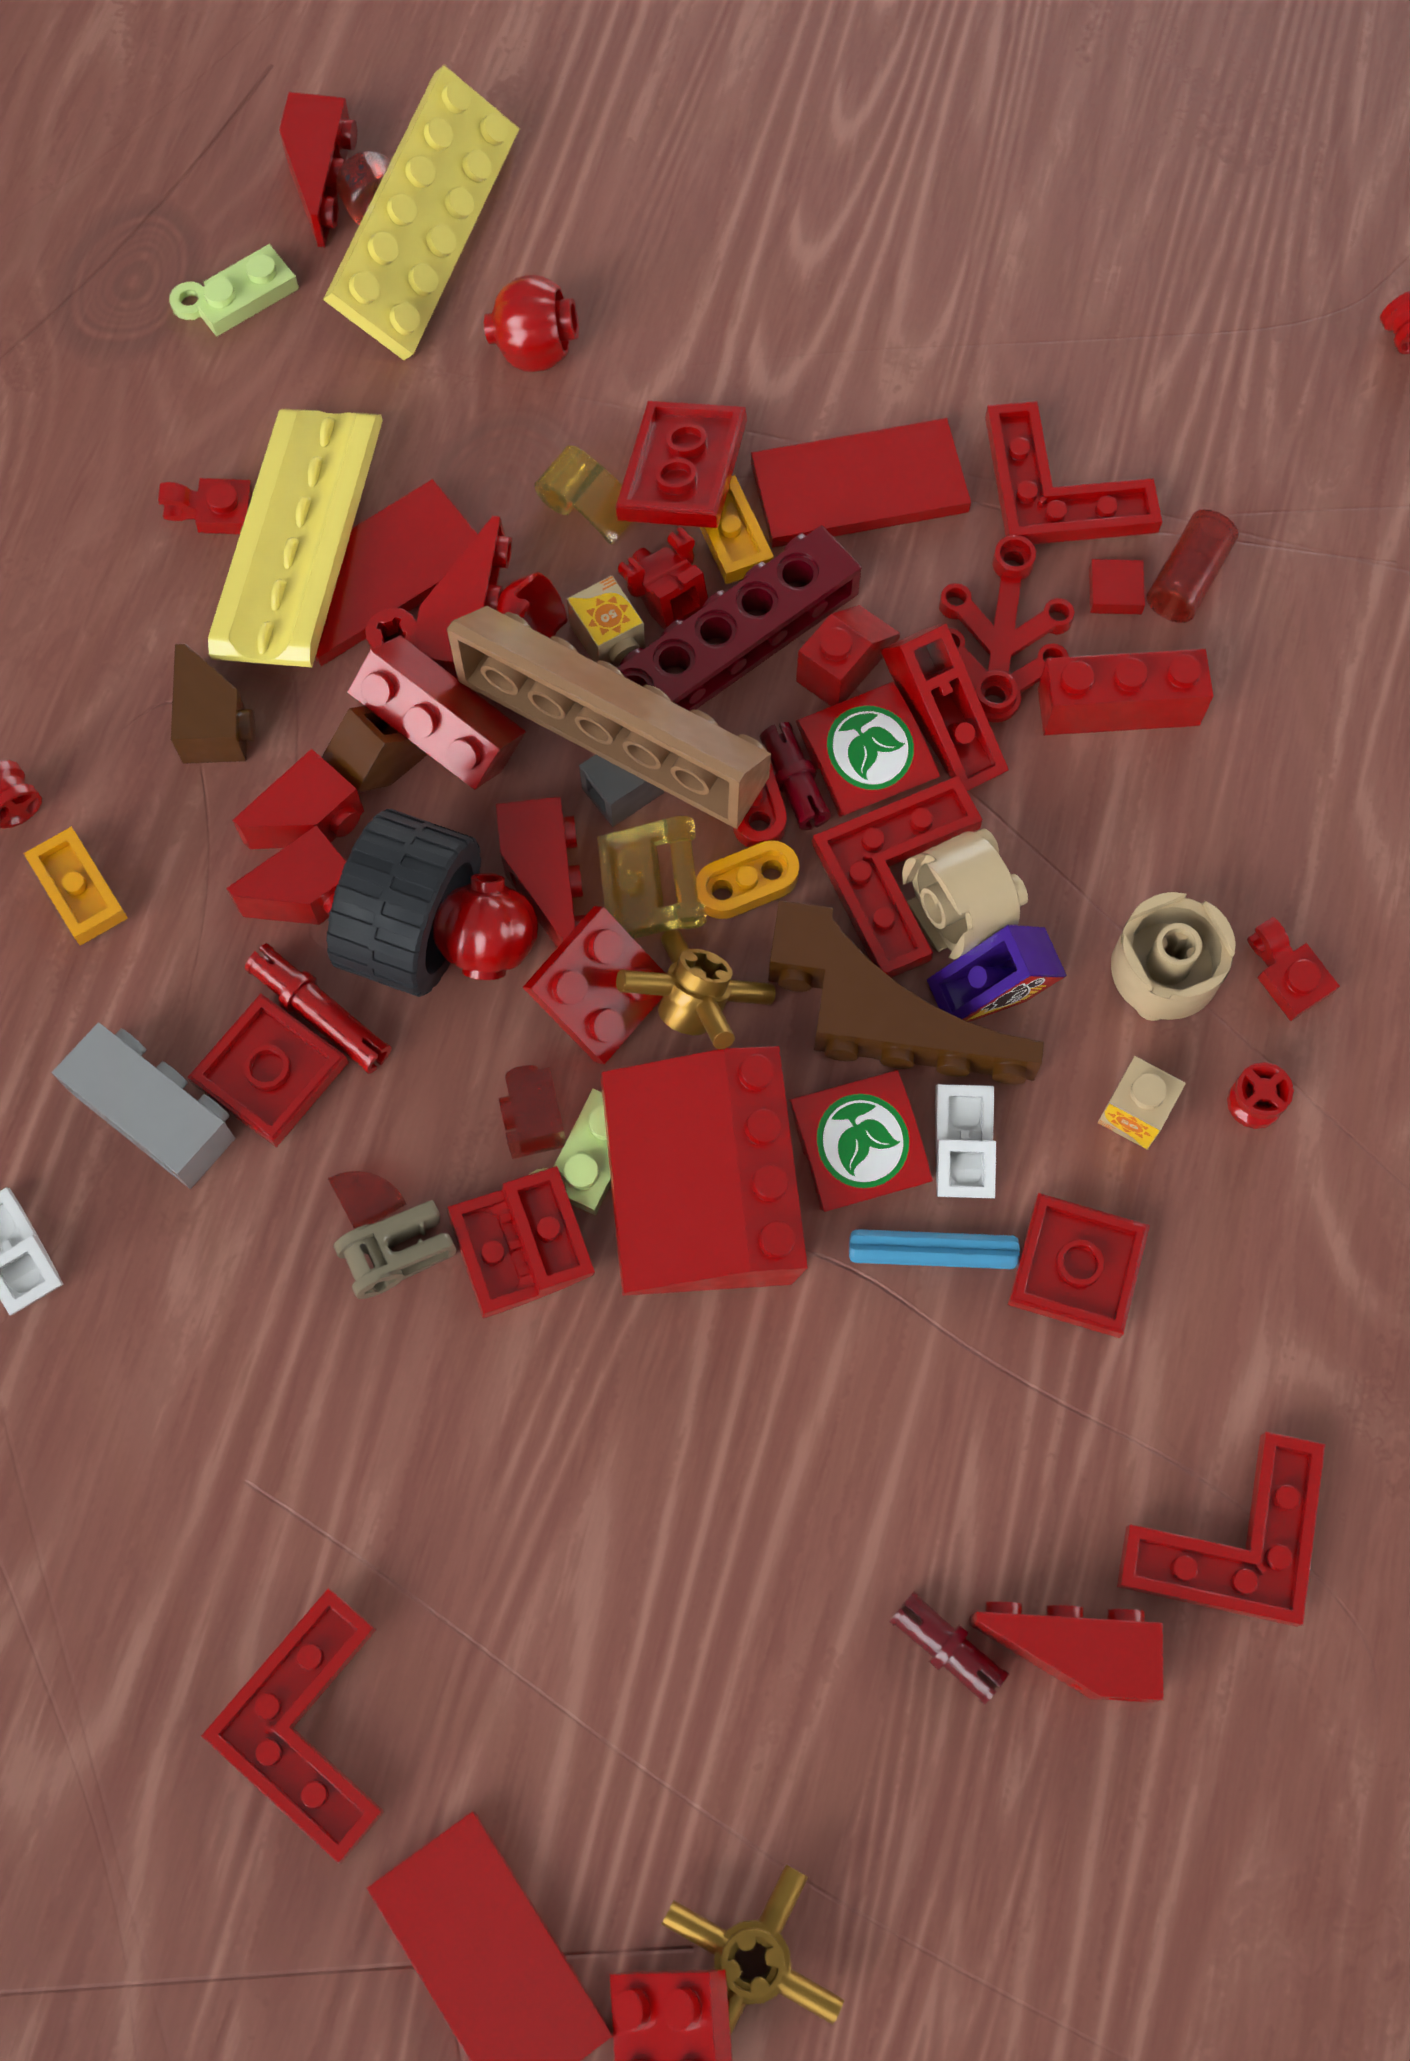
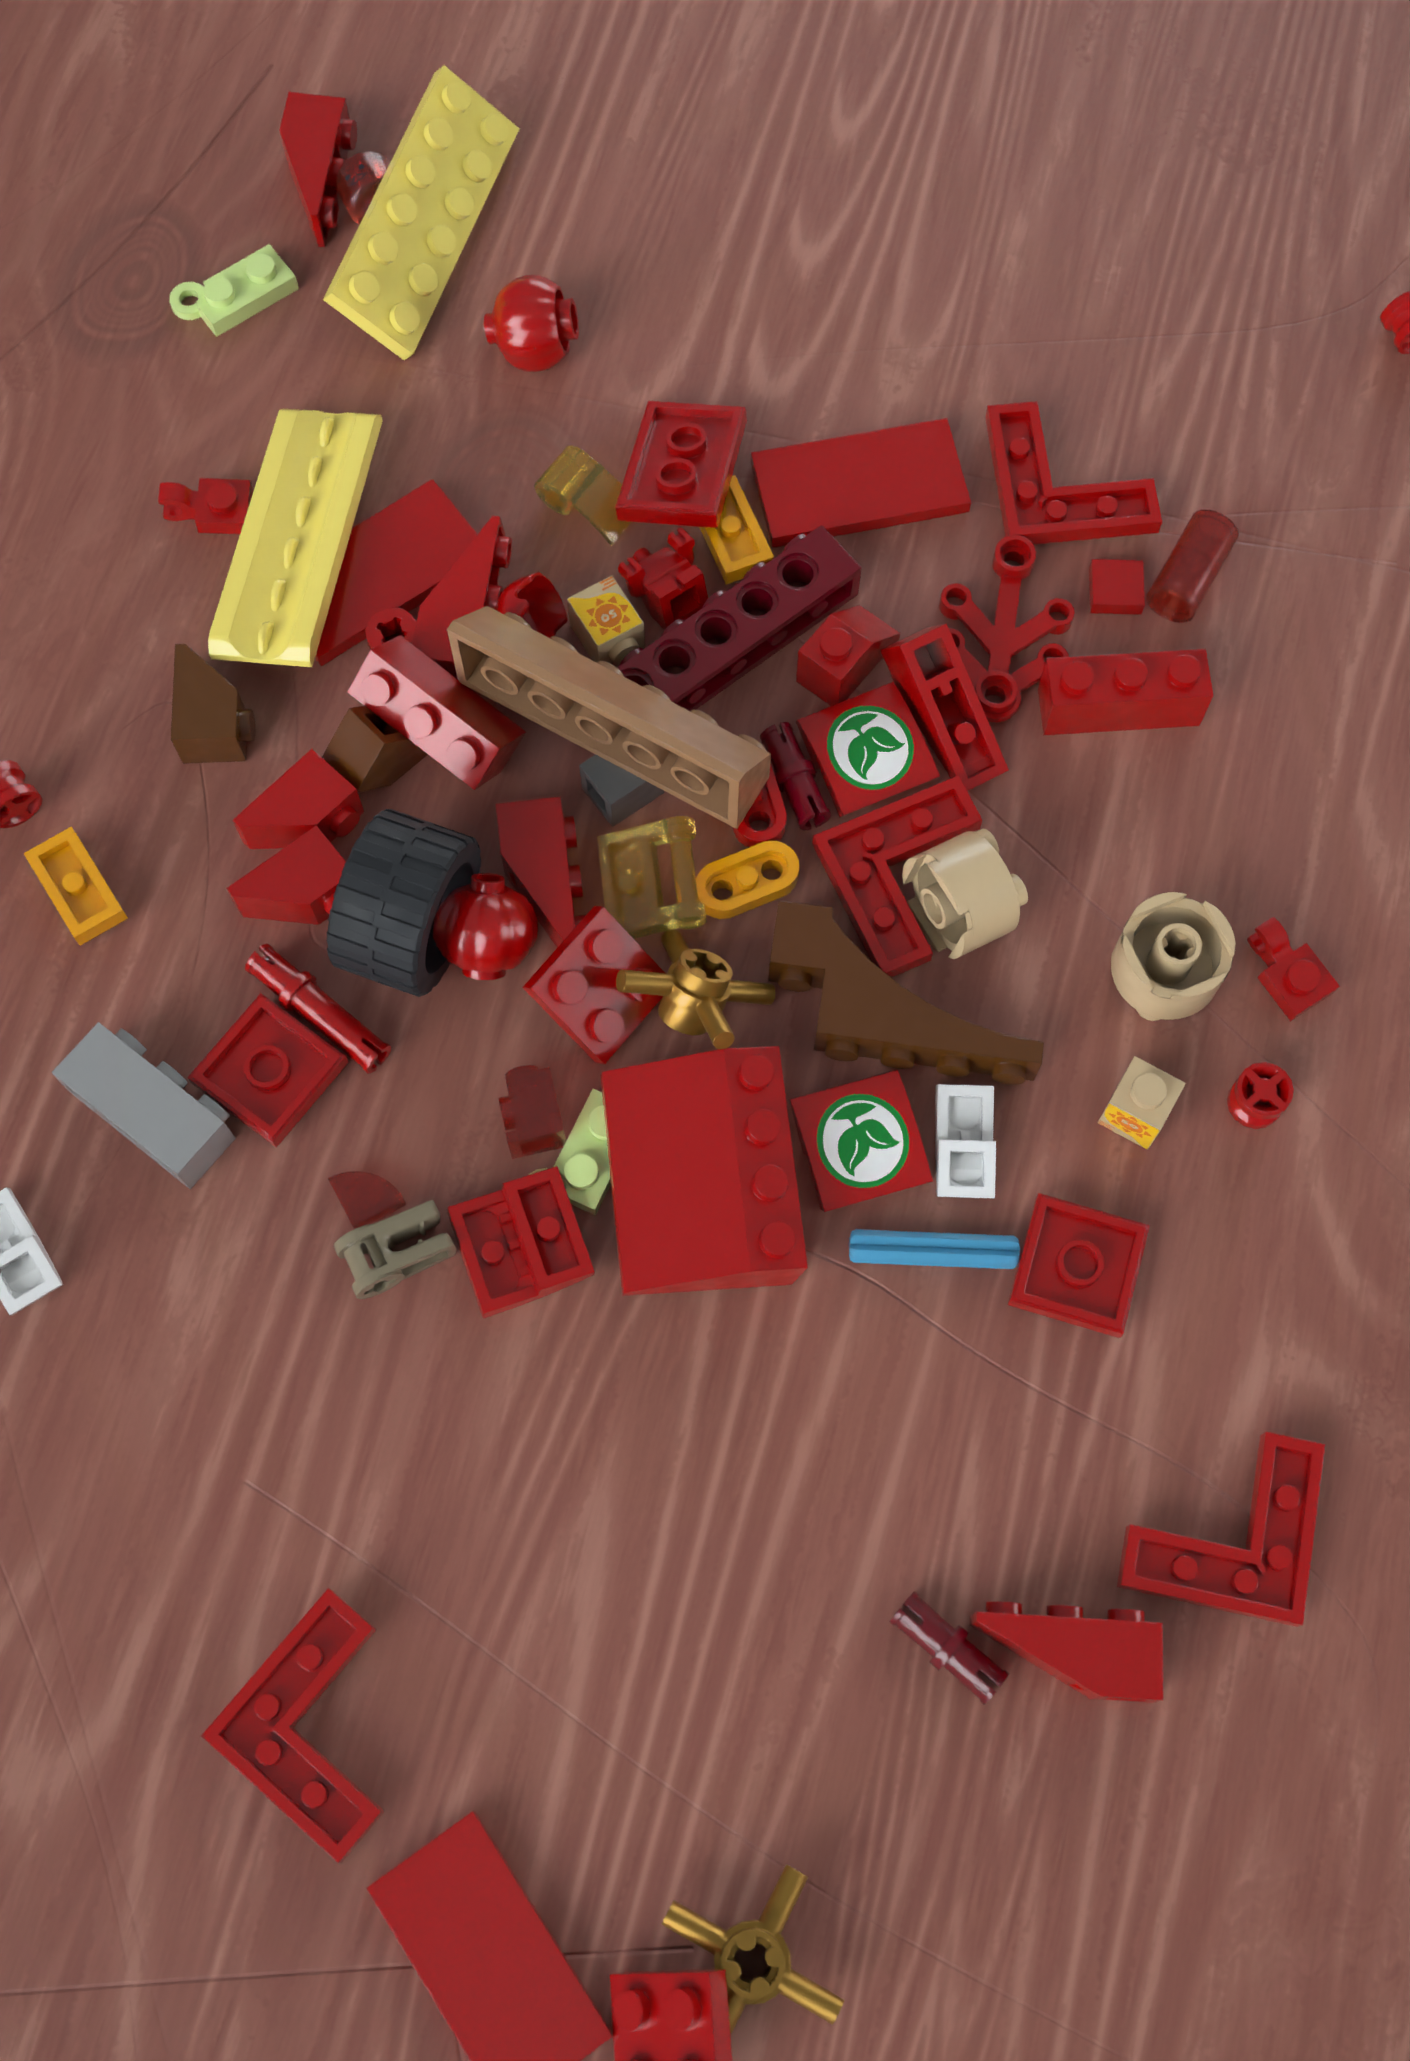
dark purple slope [927,925,1067,1022] -> none

